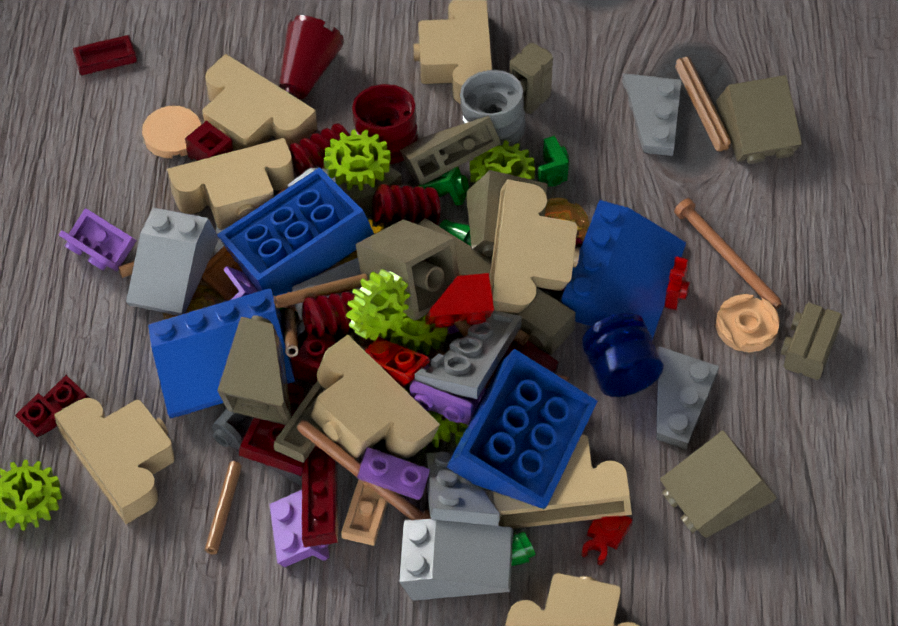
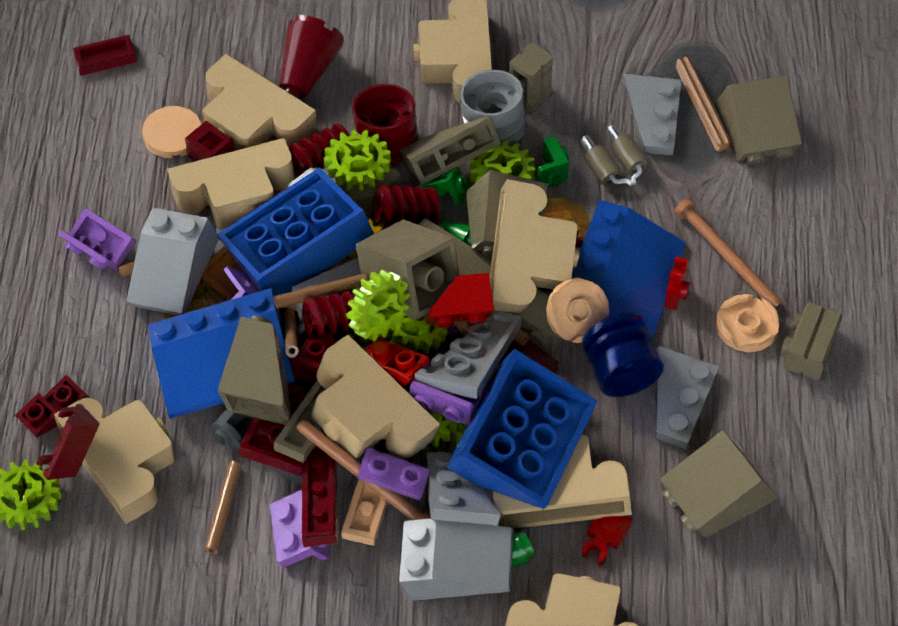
none -> dark red hinge [36,404,100,480]
none -> light nougat tile [546,278,609,343]
none -> dark tan piece [581,125,649,186]

